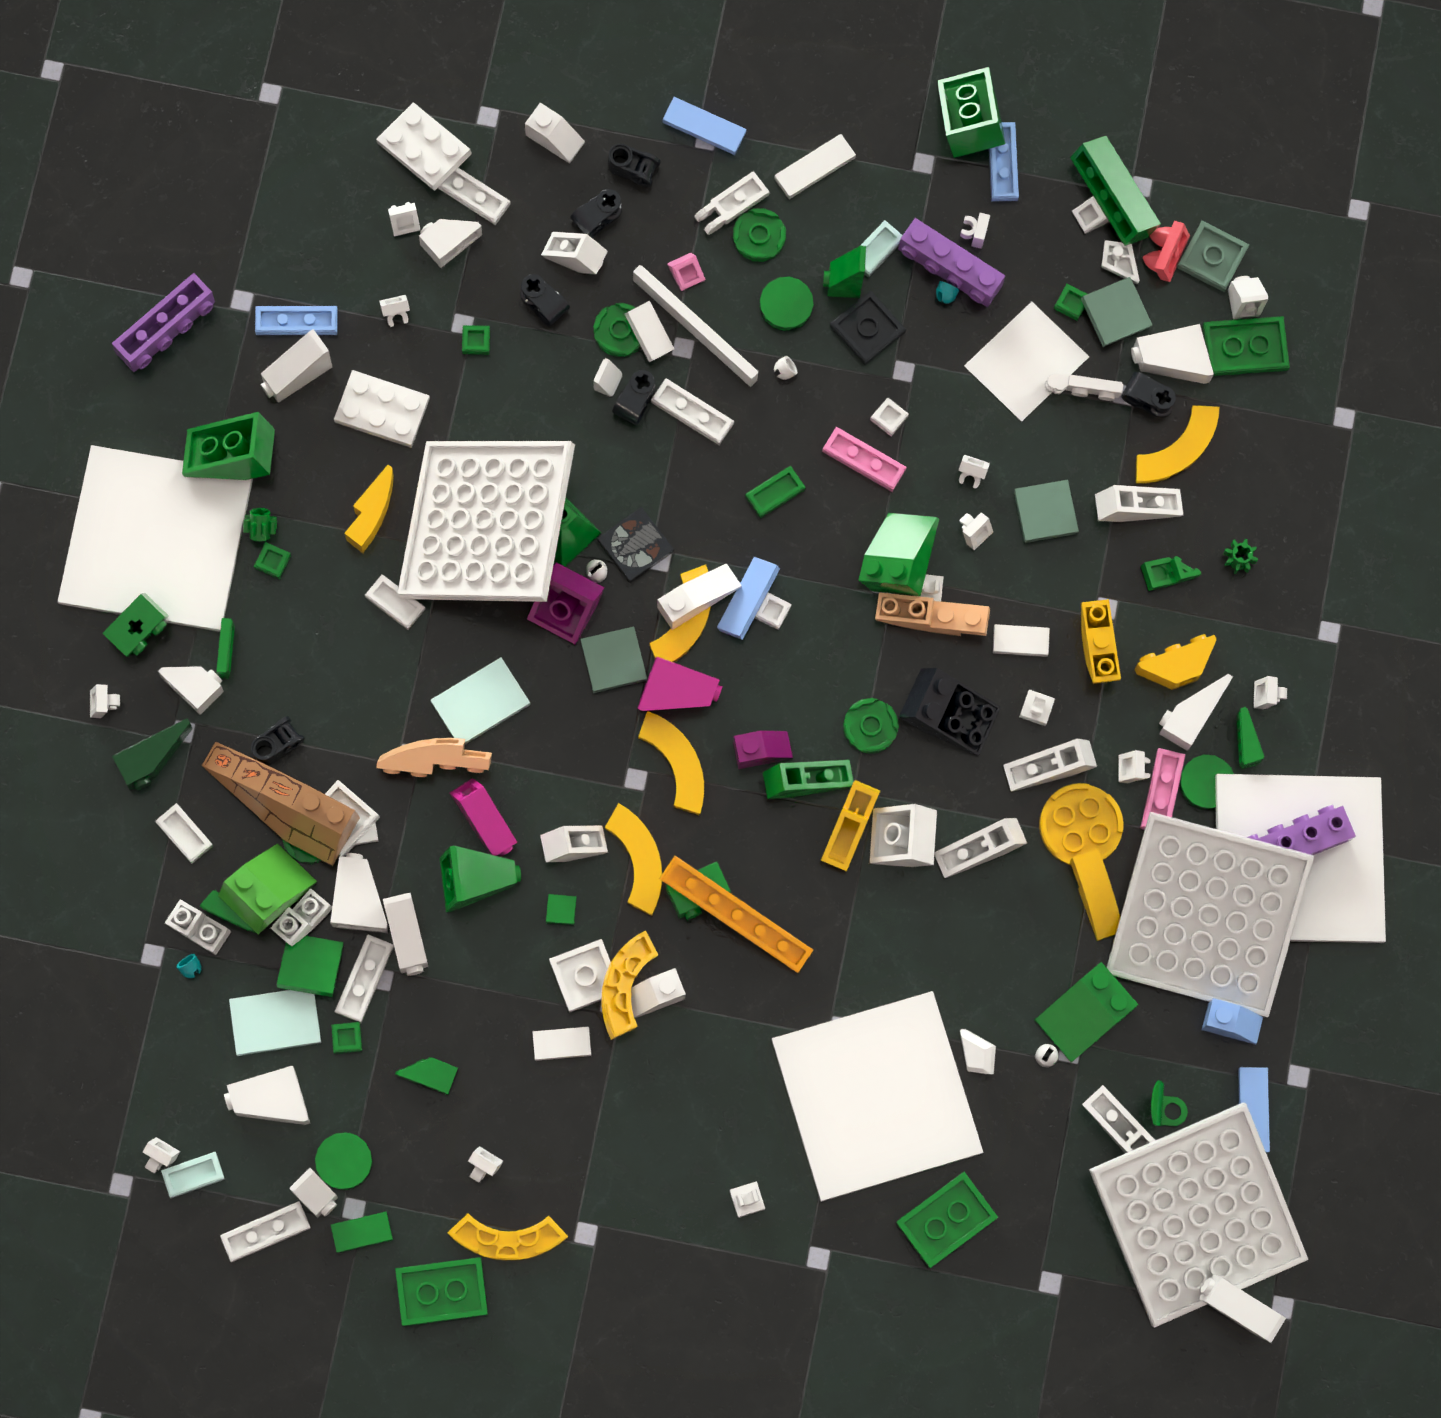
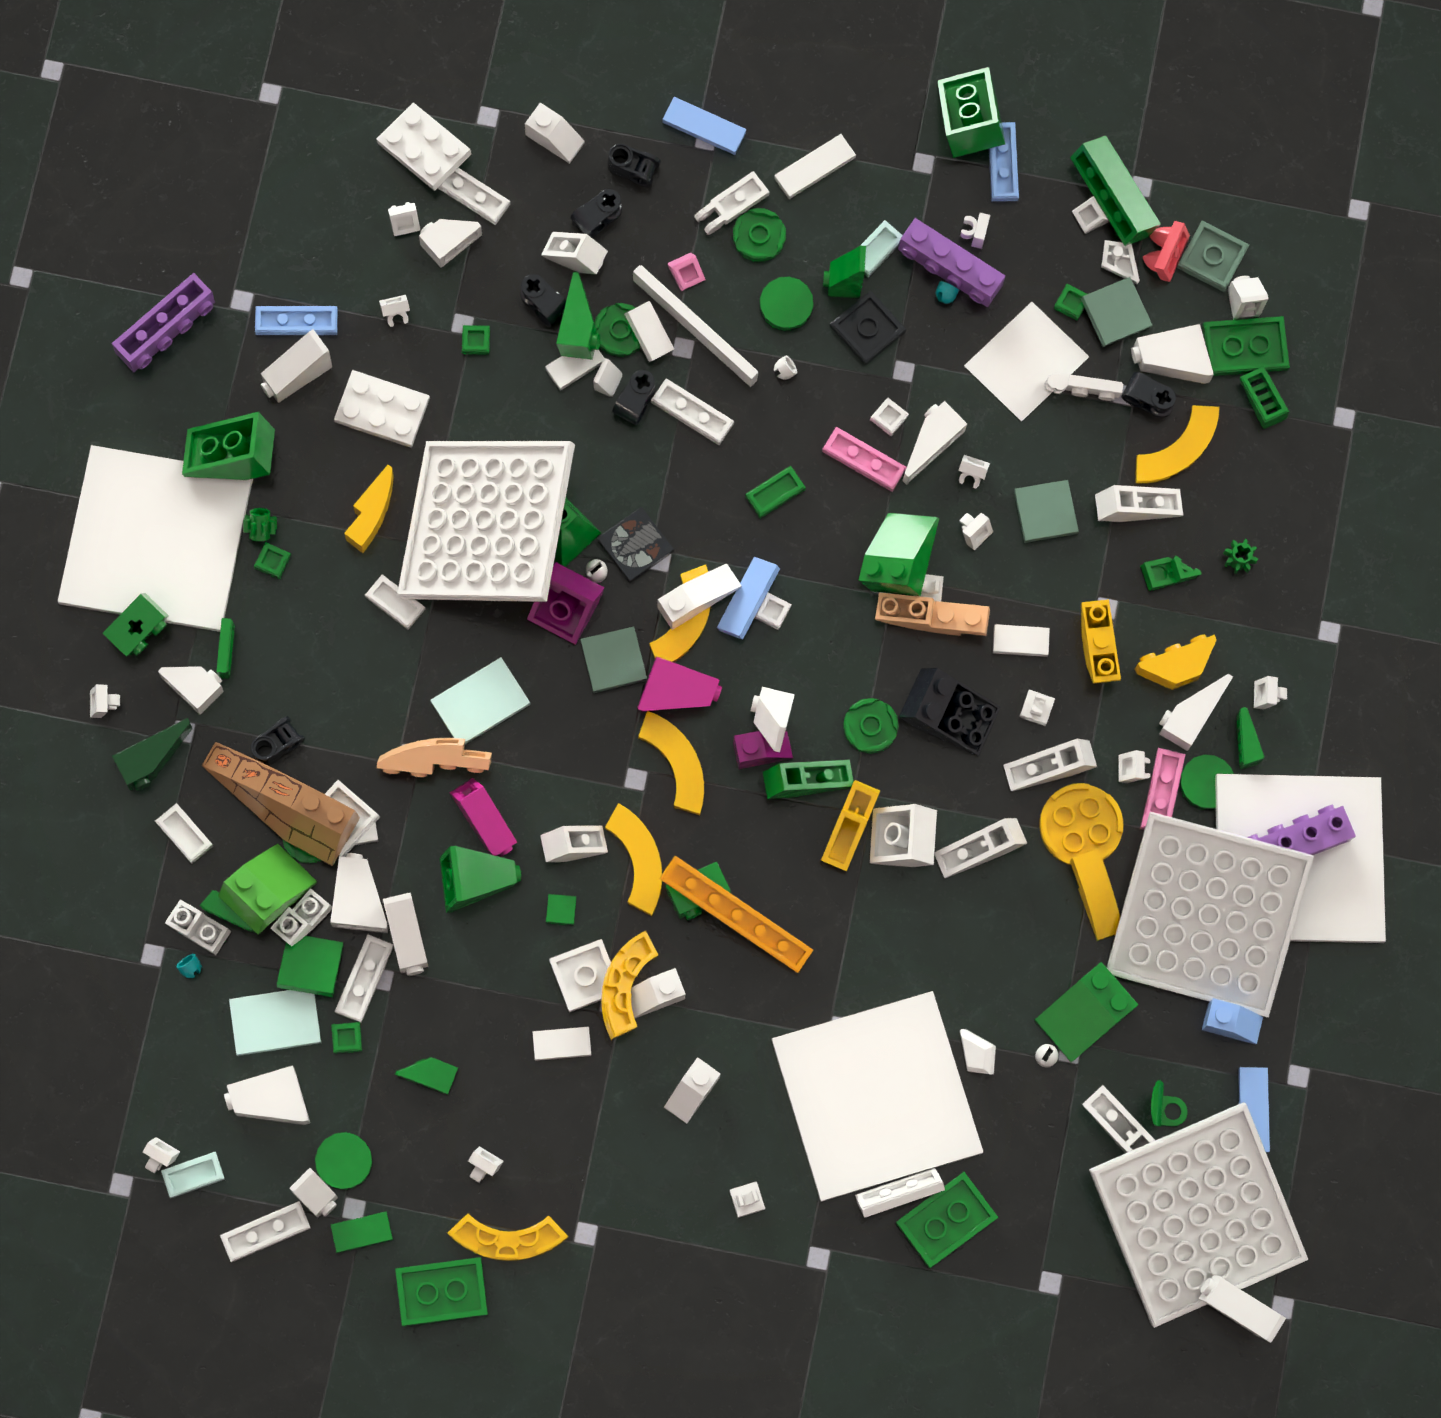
none -> white tile [545,350,605,391]
none -> green slope [556,272,600,360]
none -> white slope [664,1057,720,1124]
none -> white slope [751,687,794,752]
none -> white tile [855,1168,945,1218]
none -> white slope [903,401,967,485]
none -> green slope [1240,366,1289,429]

